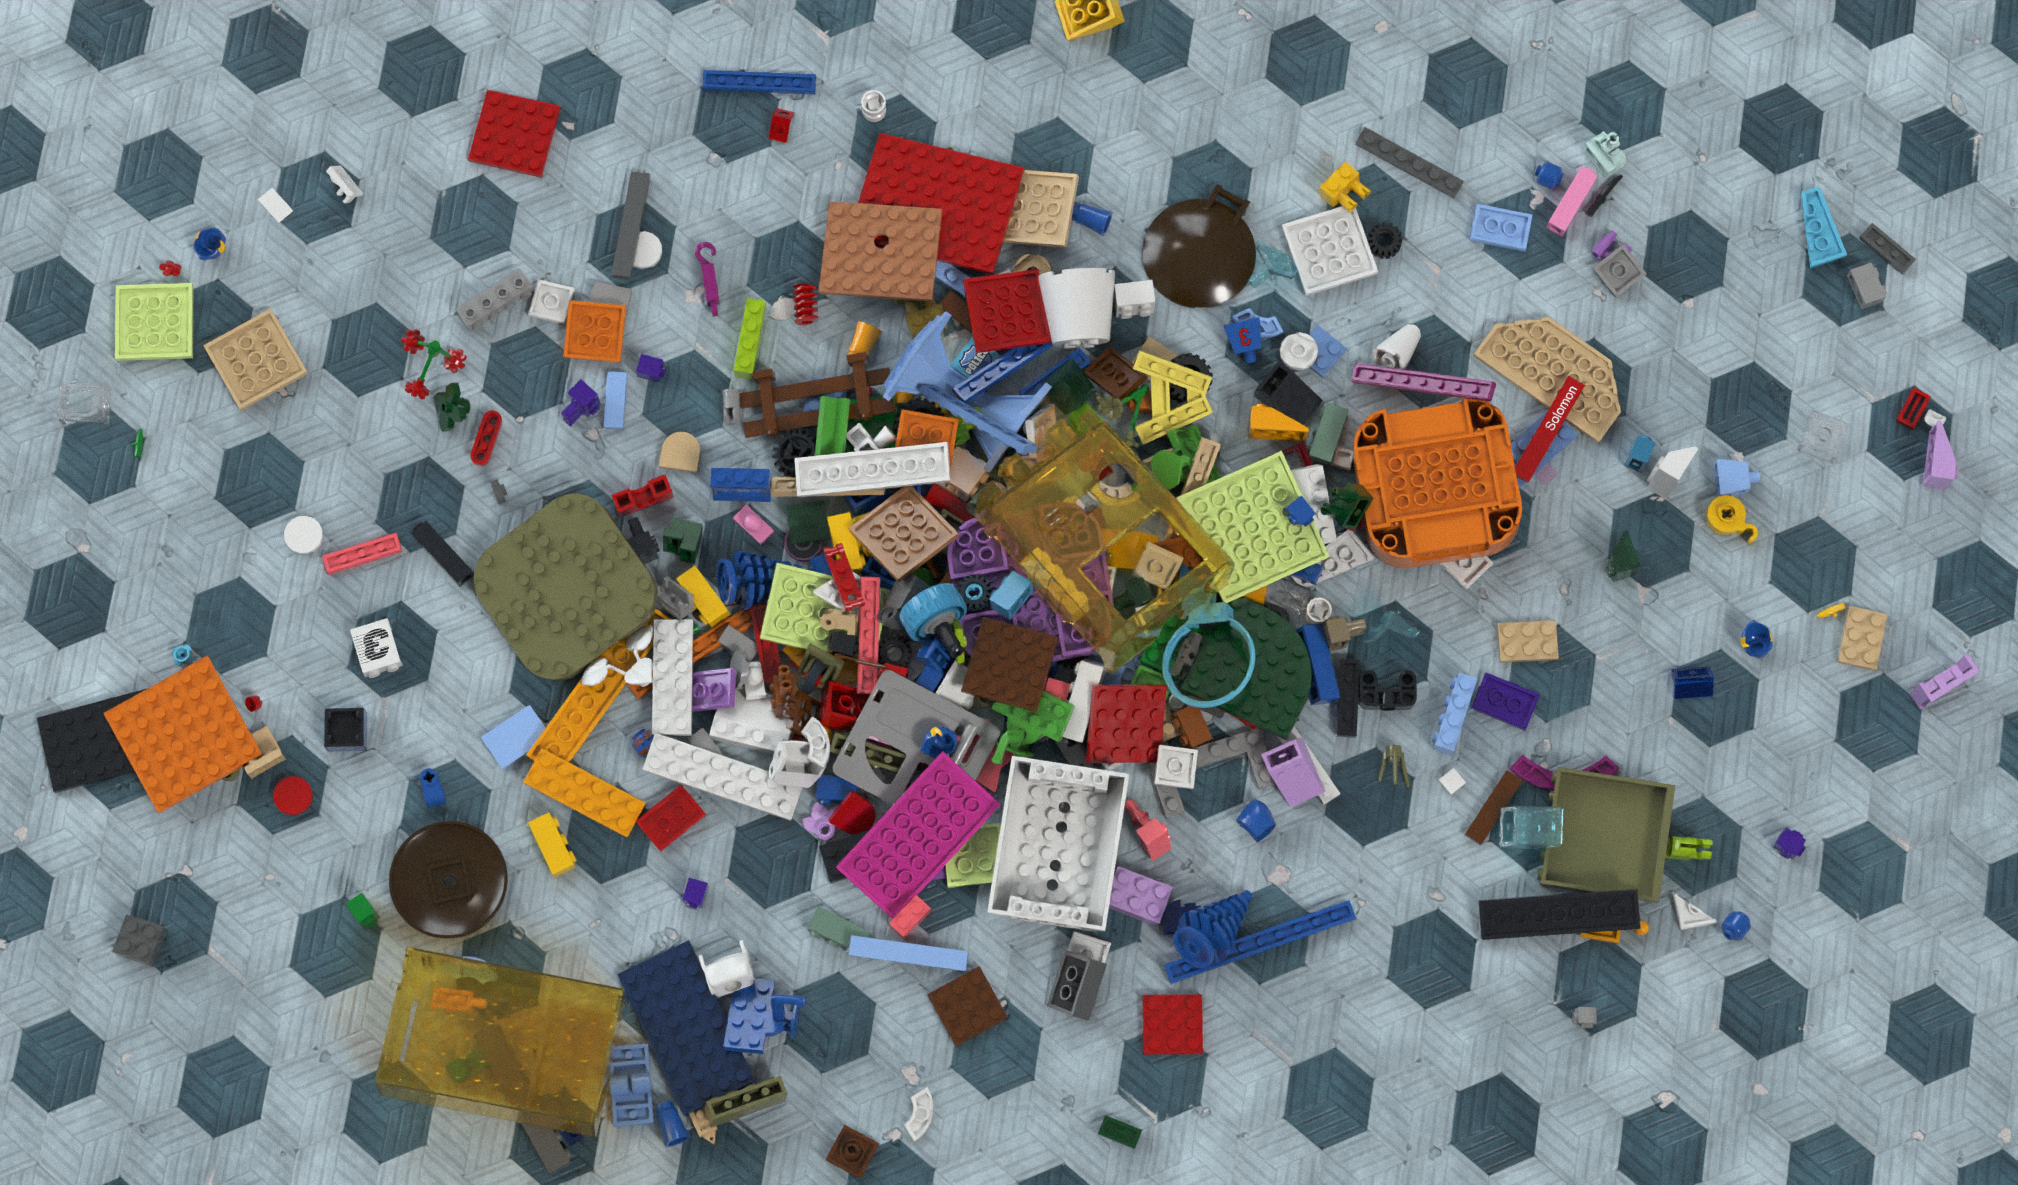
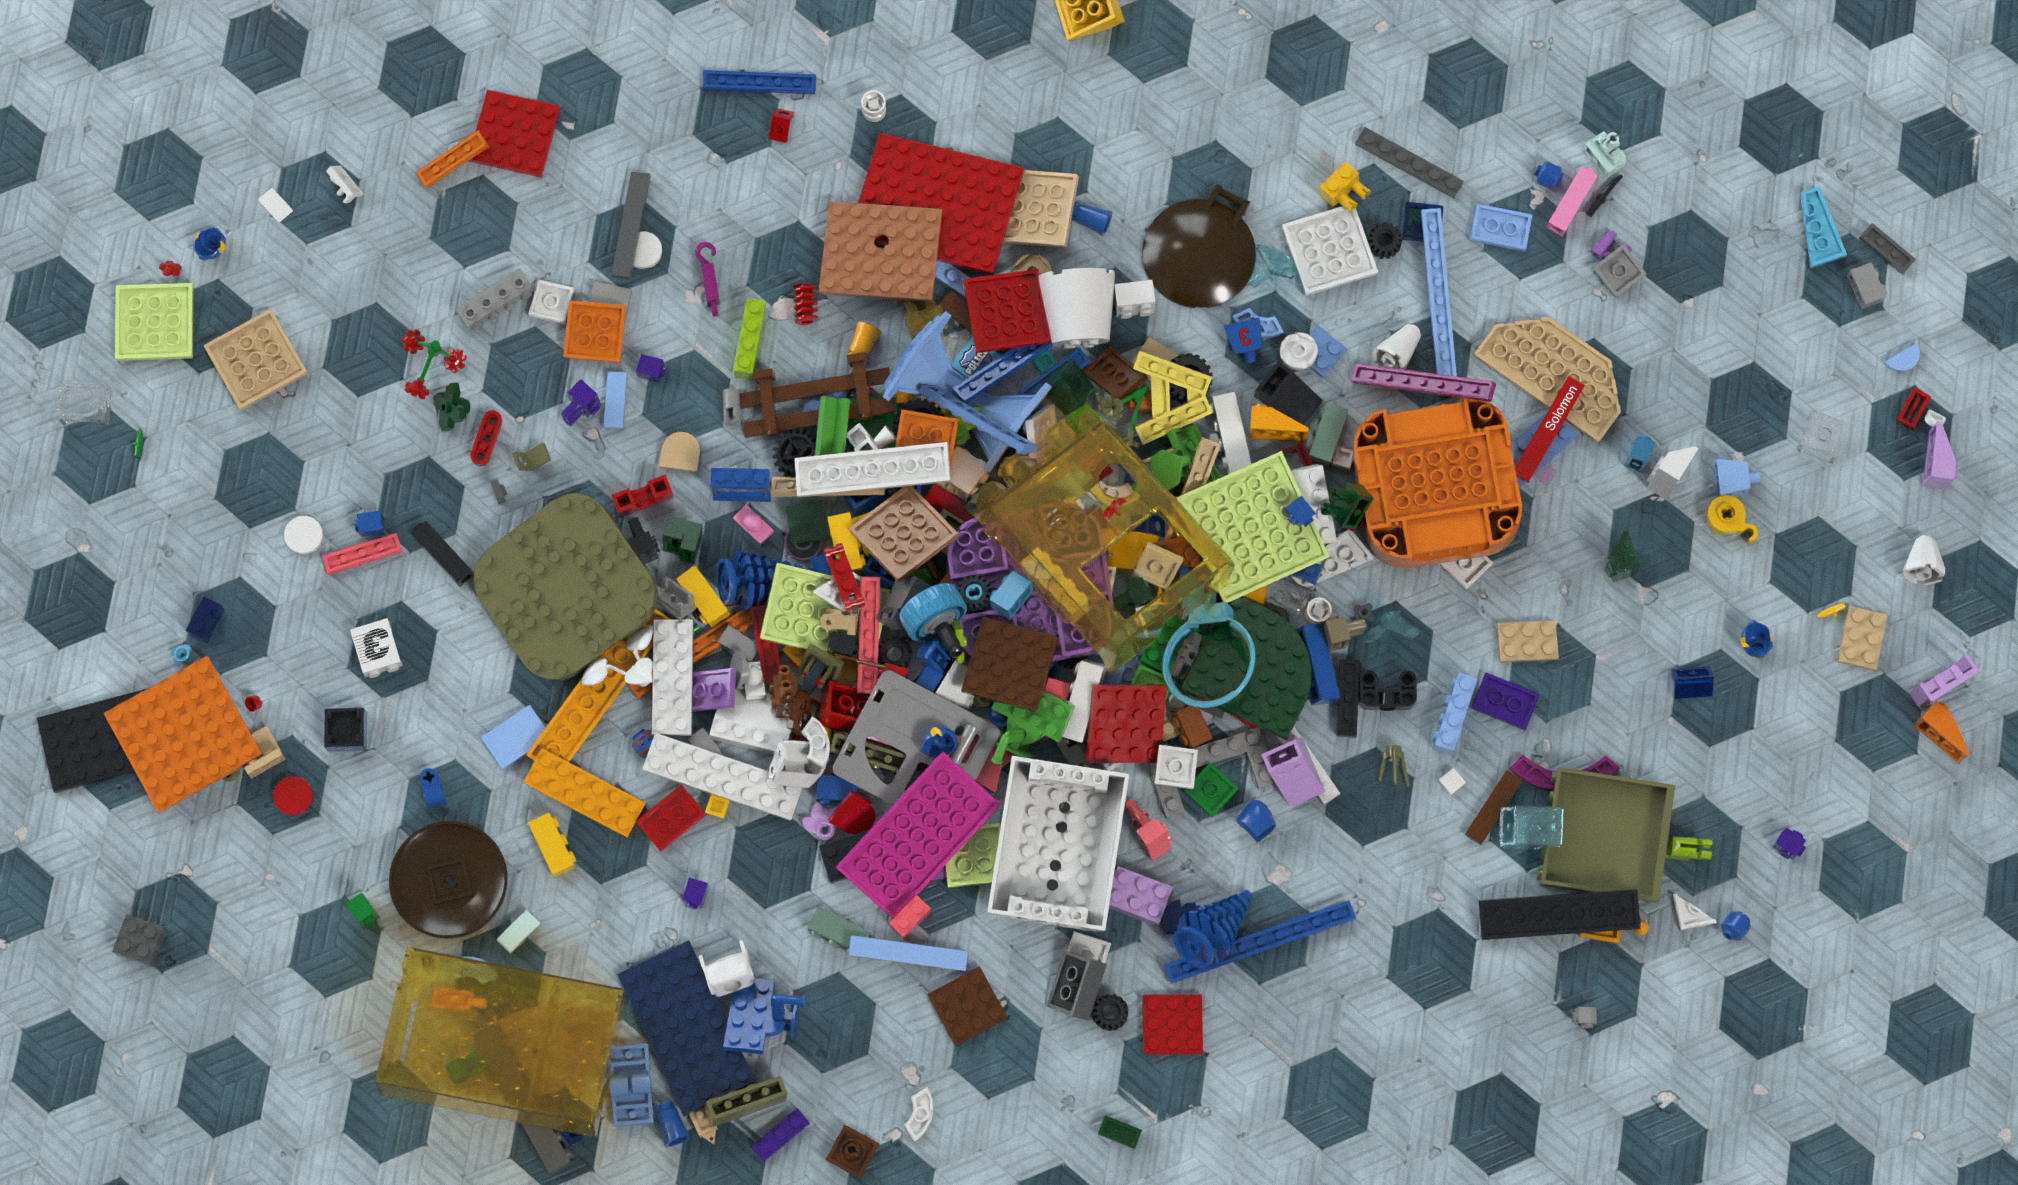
none -> clear blue brick [185,596,225,644]
none -> blue brick [354,510,385,537]
none -> orange tile [416,130,489,189]
none -> light aqua slope [497,910,540,954]
none -> olive bracket [512,443,551,471]
none -> yellow plate [705,794,730,820]
none -> dark purple plate [751,1108,810,1162]
none -> blue hat [987,707,1008,728]
none -> teal tile [1032,350,1057,375]
none -> black tyre [1093,994,1129,1031]
none -> red piece [1103,497,1127,523]
none -> clear blue bracket [1130,514,1165,538]
none -> green plate [1184,763,1239,818]
none -> white brick [1209,392,1252,474]
none -> dark grey plate [1354,603,1374,622]
none -> tile [1402,202,1443,242]
none -> light blue plate [1421,208,1457,396]
none -> light blue tile [1884,343,1920,372]
none -> white cone [1903,535,1945,585]
none -> orange slope [1913,701,1970,764]

